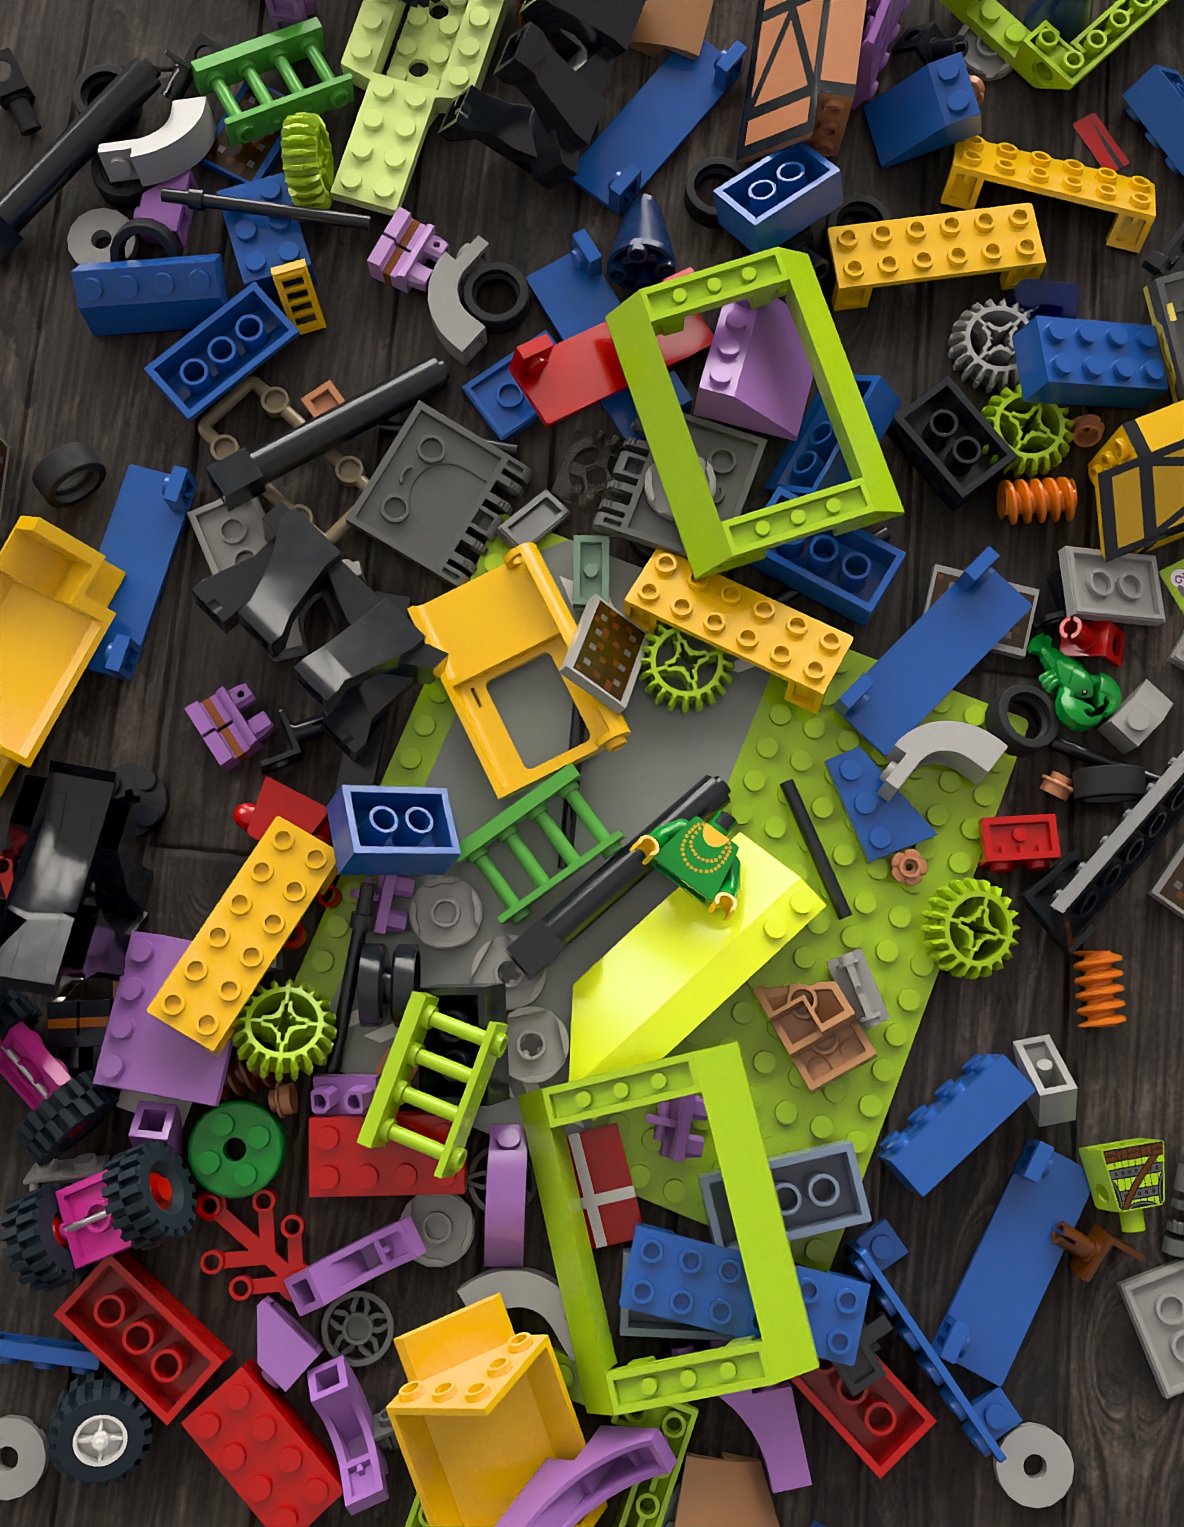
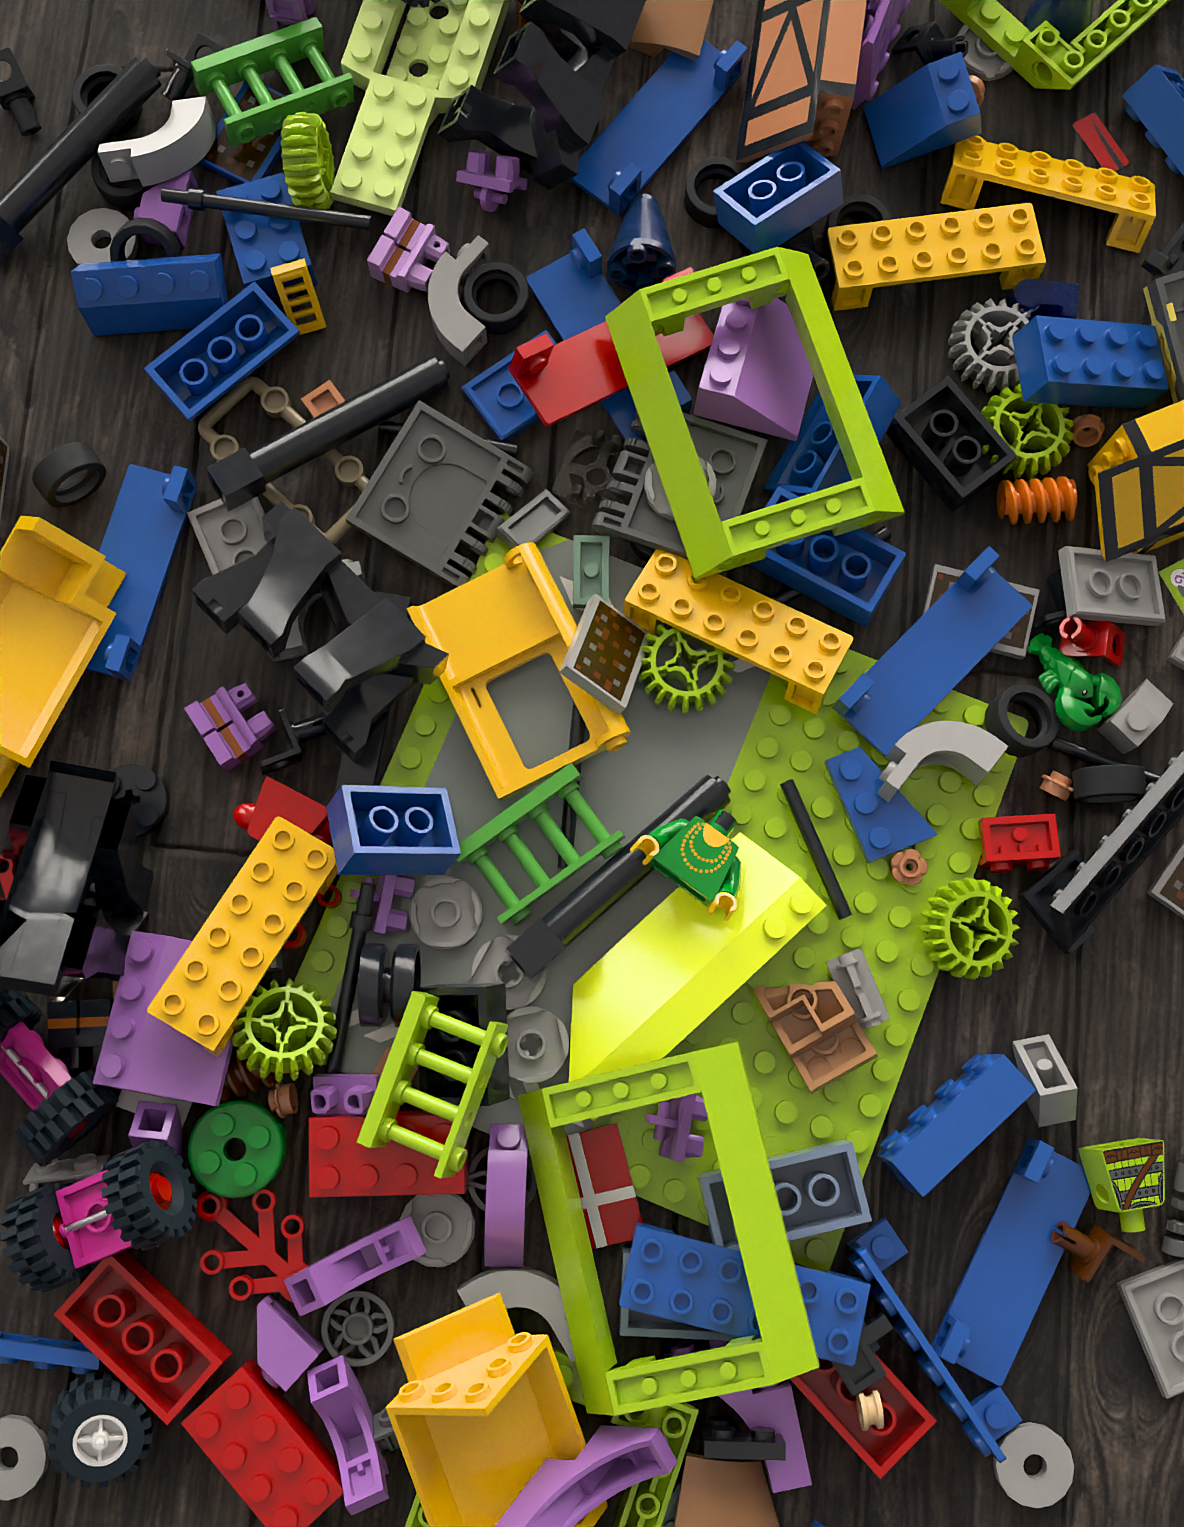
orange piece [1072,950,1127,1027] -> none
none -> medium lavender hips [456,150,527,212]
none -> black plate [699,1416,786,1461]
none -> tan bush [856,1390,884,1431]

